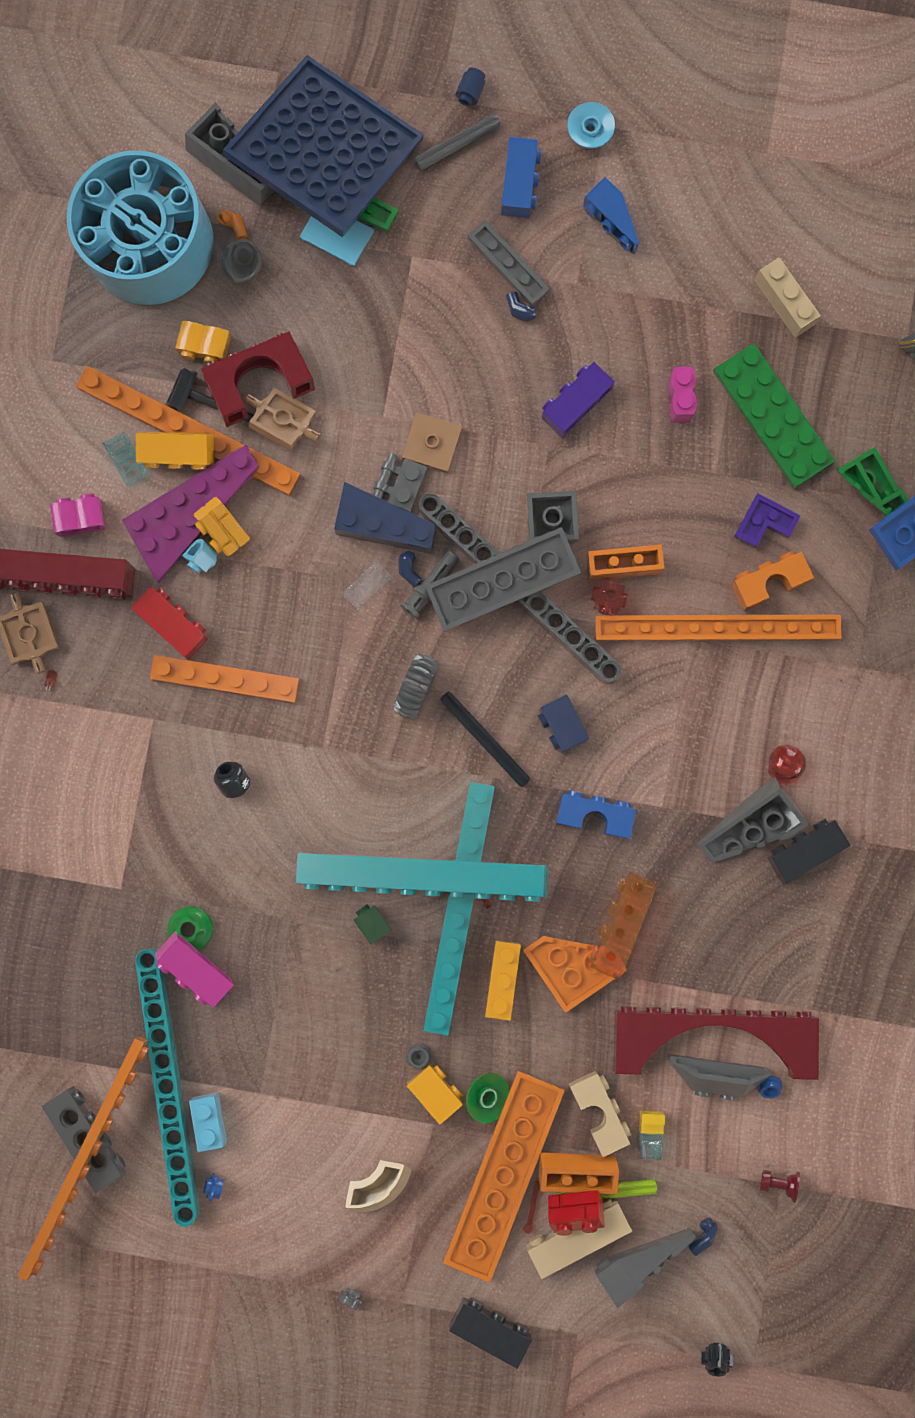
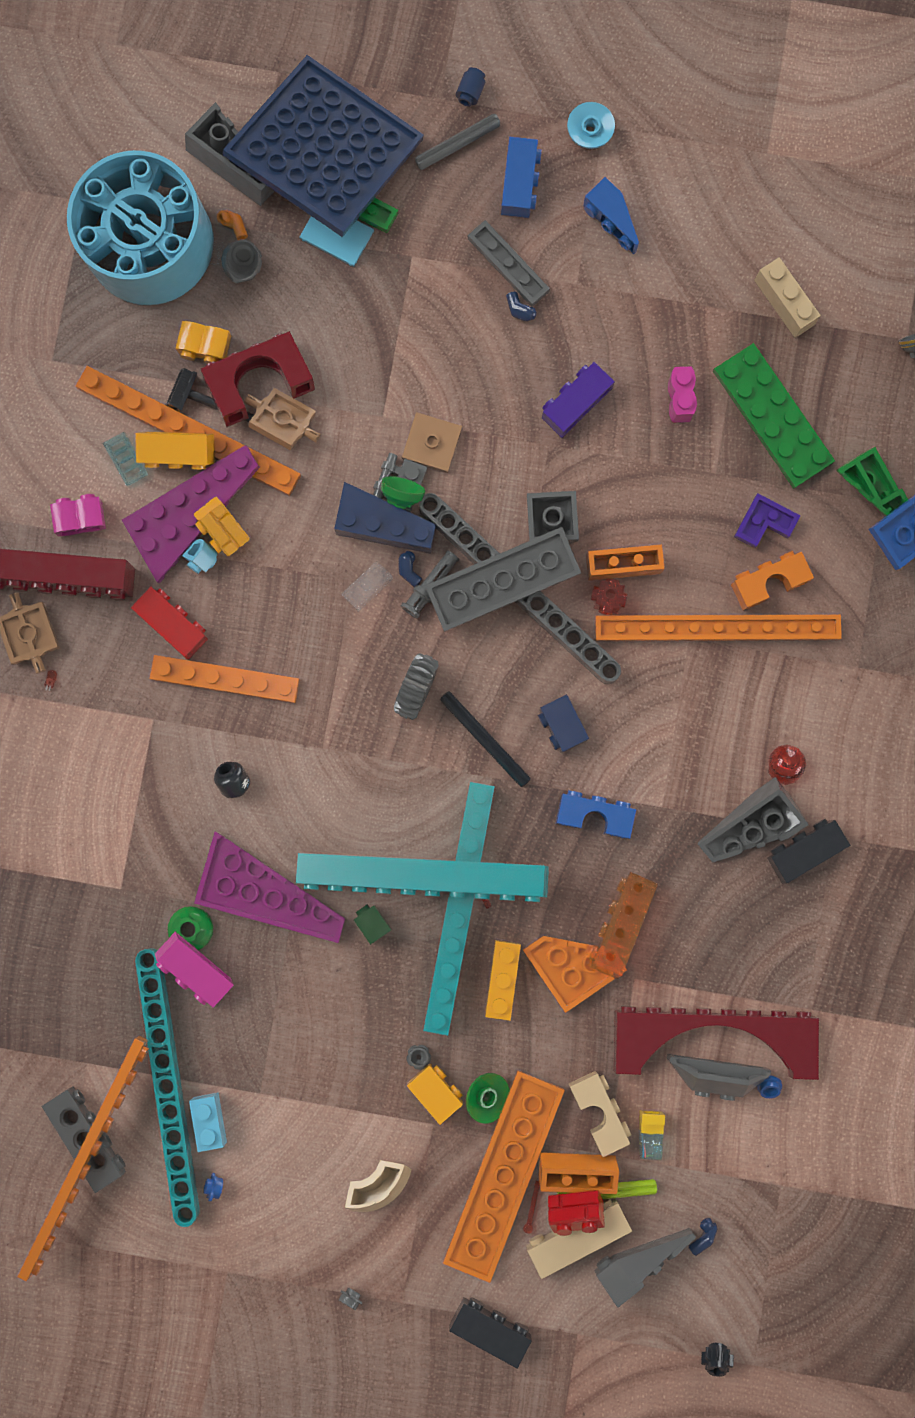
dark red piece [760,1170,800,1203] -> none
none -> magenta wing [194,831,345,943]
none -> green piece [381,476,425,509]

